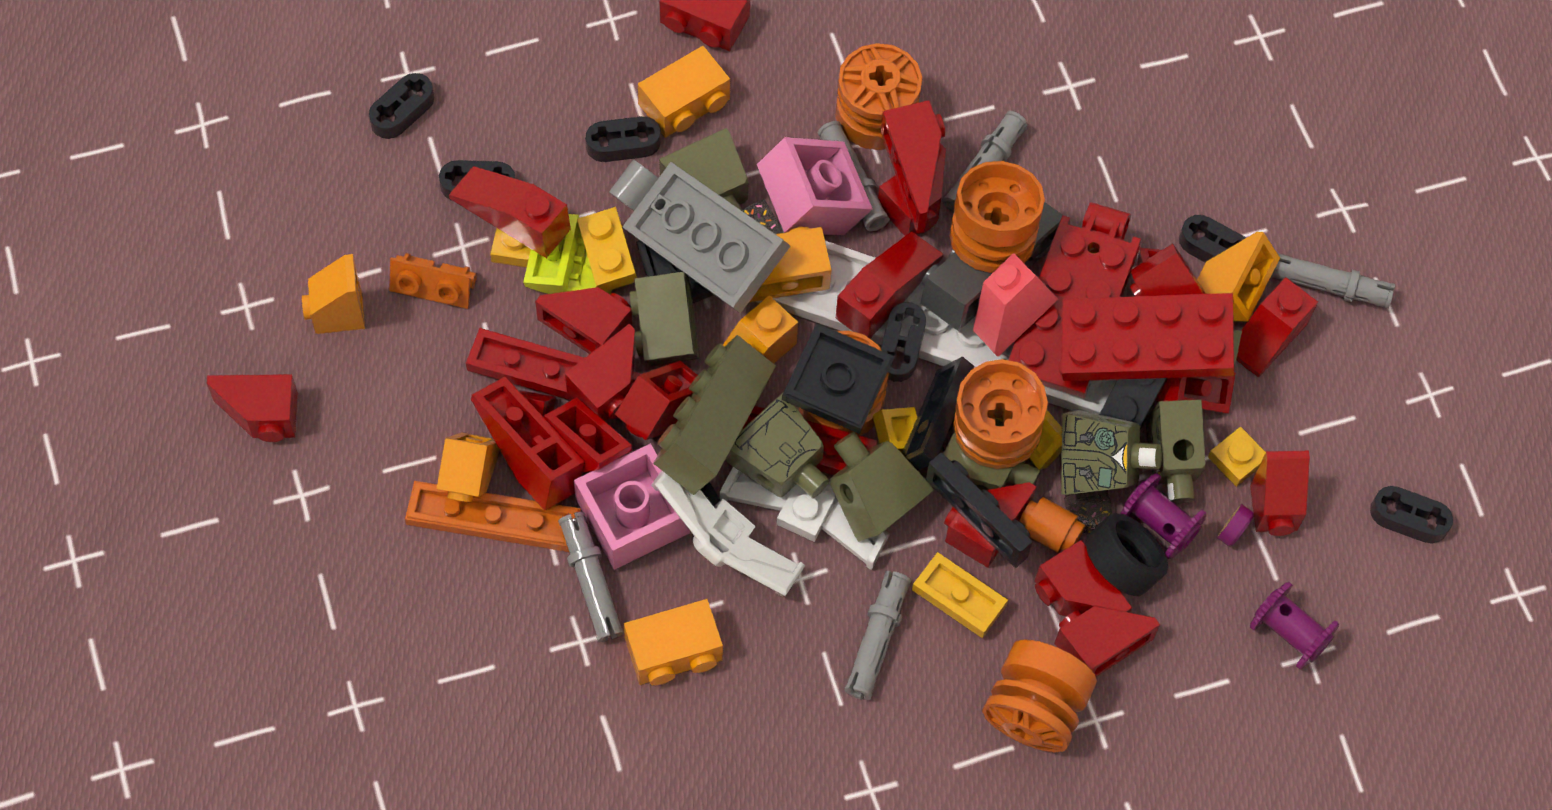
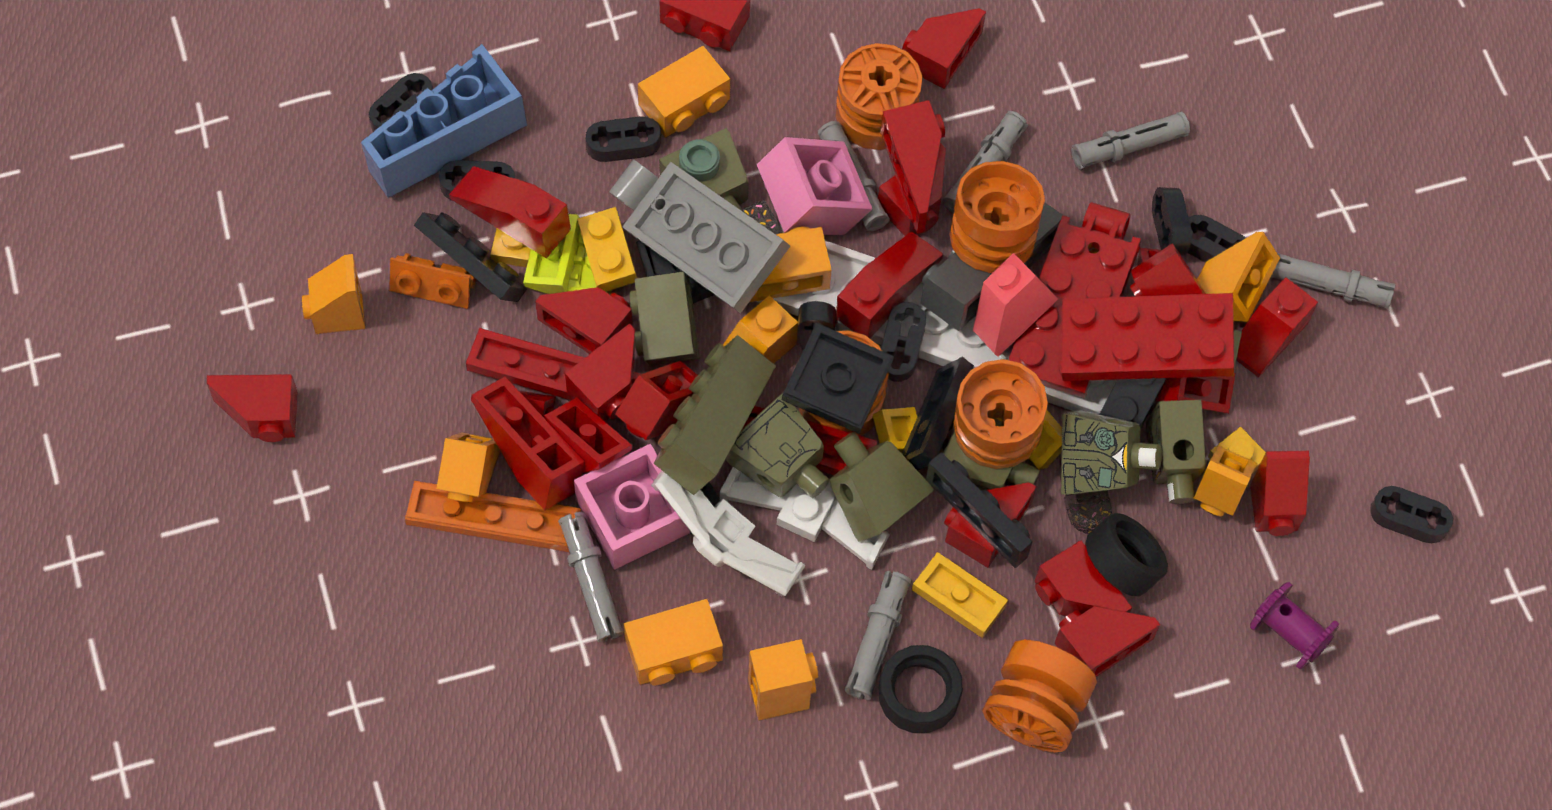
orange brick [1019,497,1086,553] -> none
magenta hose [1120,474,1207,559] -> none
magenta tile [1217,504,1254,546] -> none
none -> medium blue wedge [361,44,527,198]
none -> black plate [414,212,527,302]
none -> sand green tile [679,139,720,182]
none -> light orange brick [748,639,818,721]
none -> black beam [798,301,839,350]
none -> black tyre [878,645,963,733]
none -> red slope [902,8,986,89]
none -> light grey pin [1071,112,1190,170]
none -> black beam [1152,187,1191,255]
none -> light orange slope [1194,446,1257,516]

